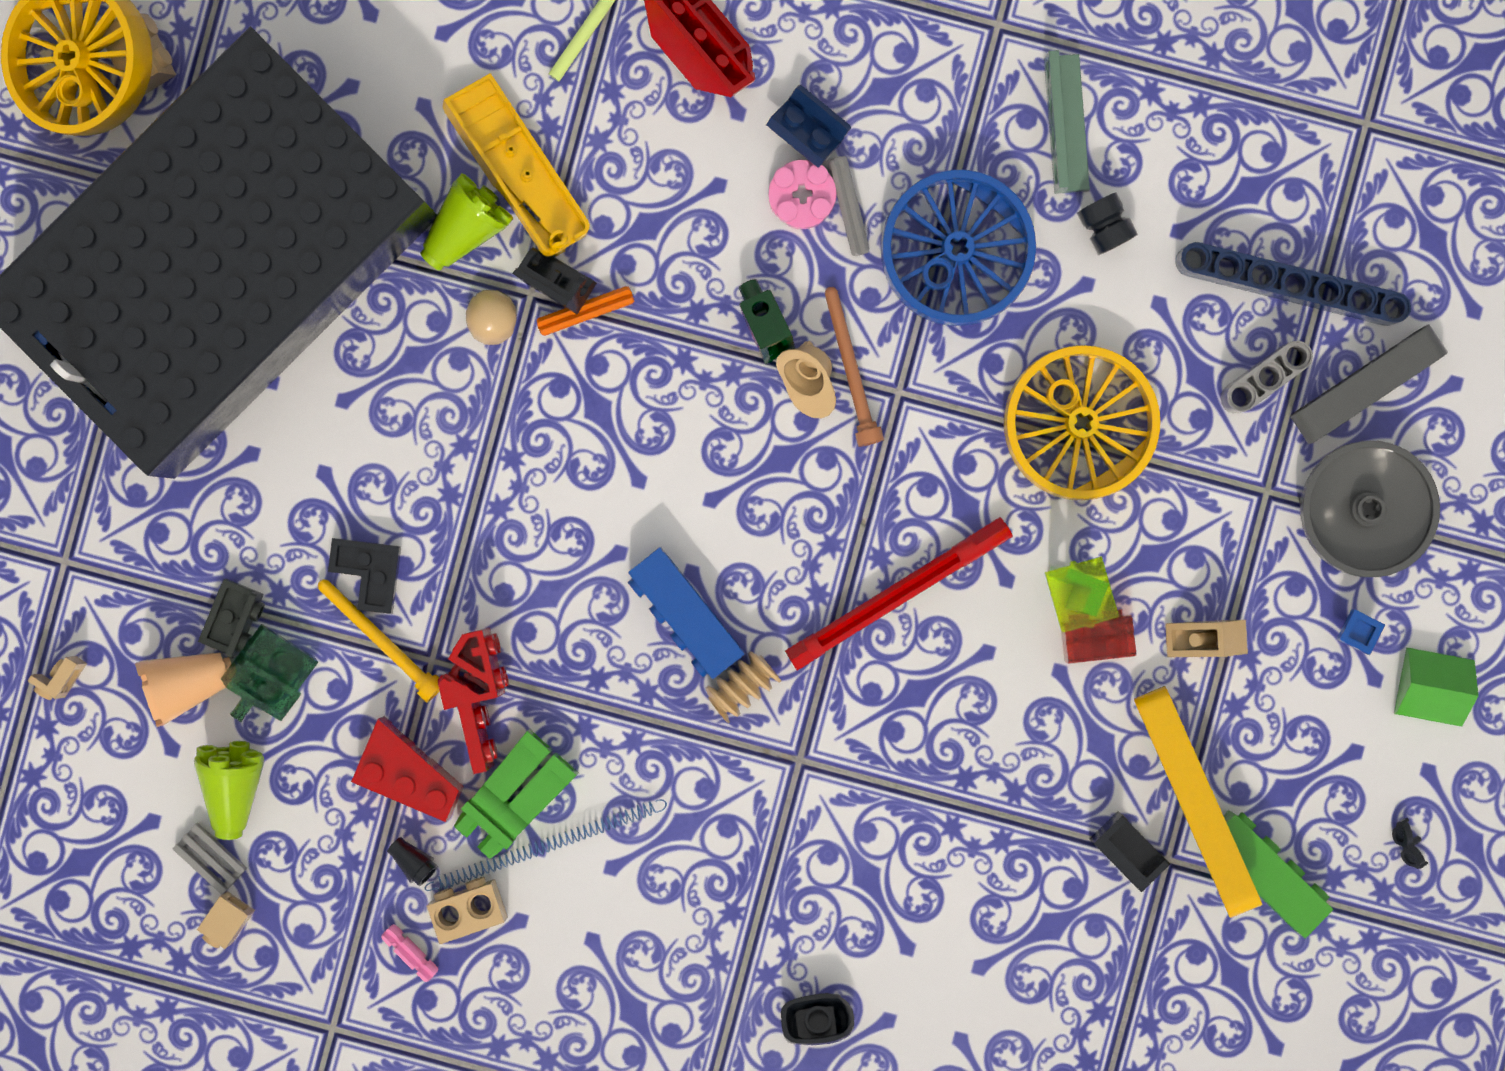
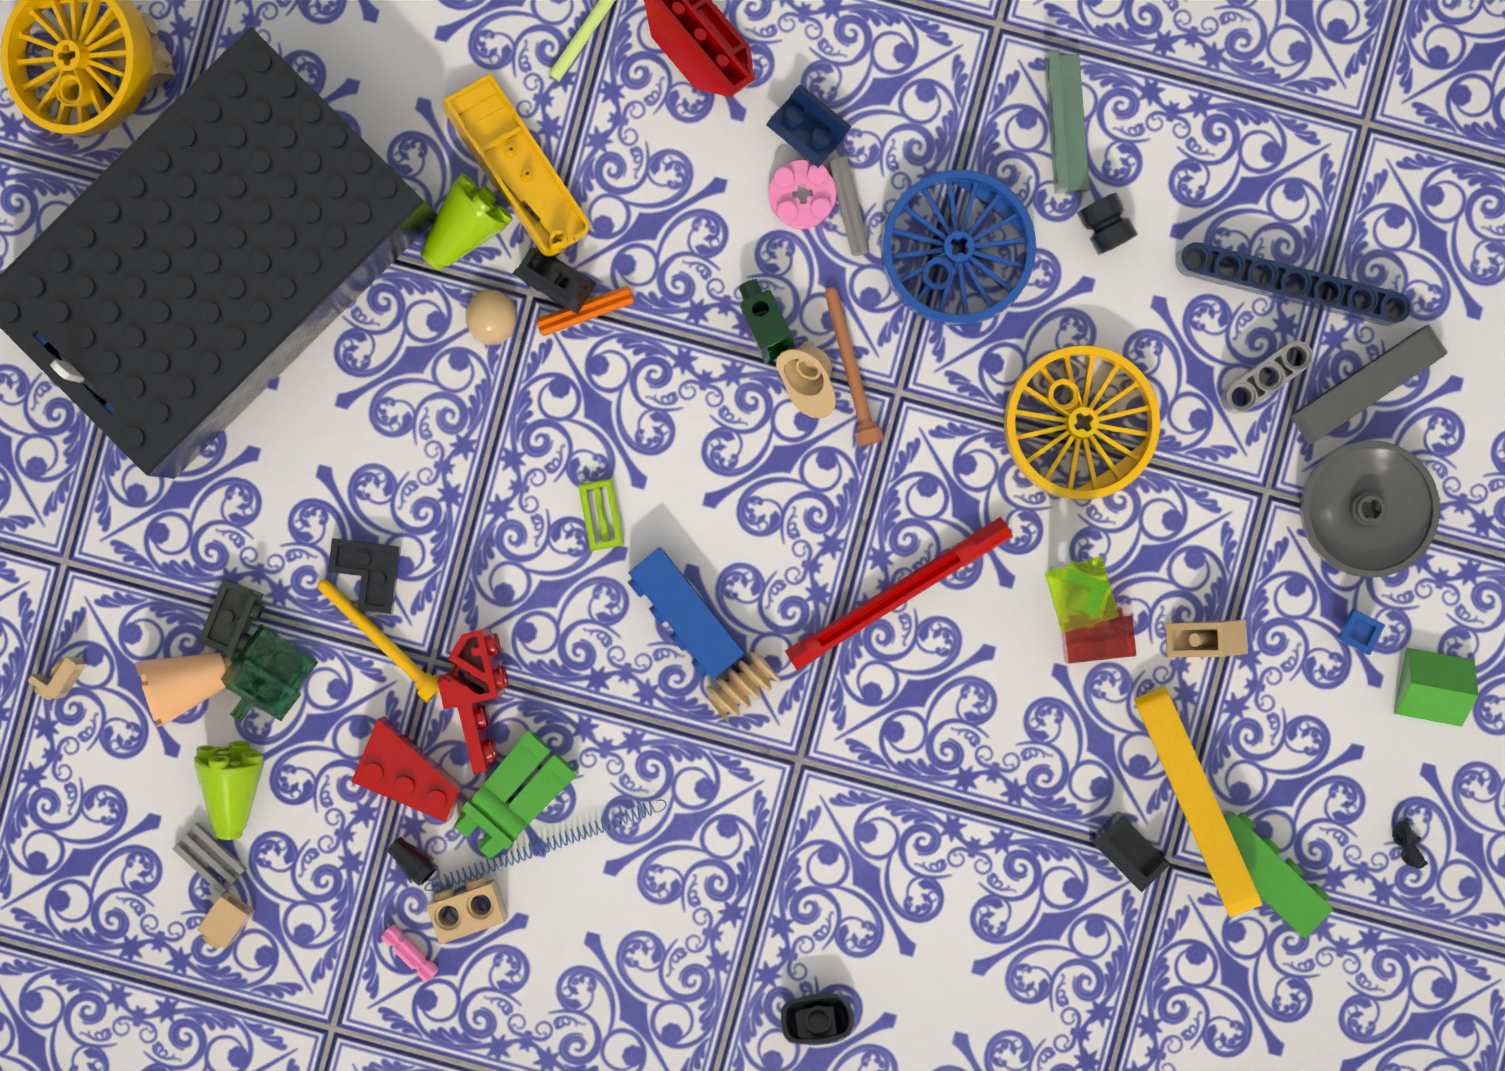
none -> lime tile [578,479,624,551]

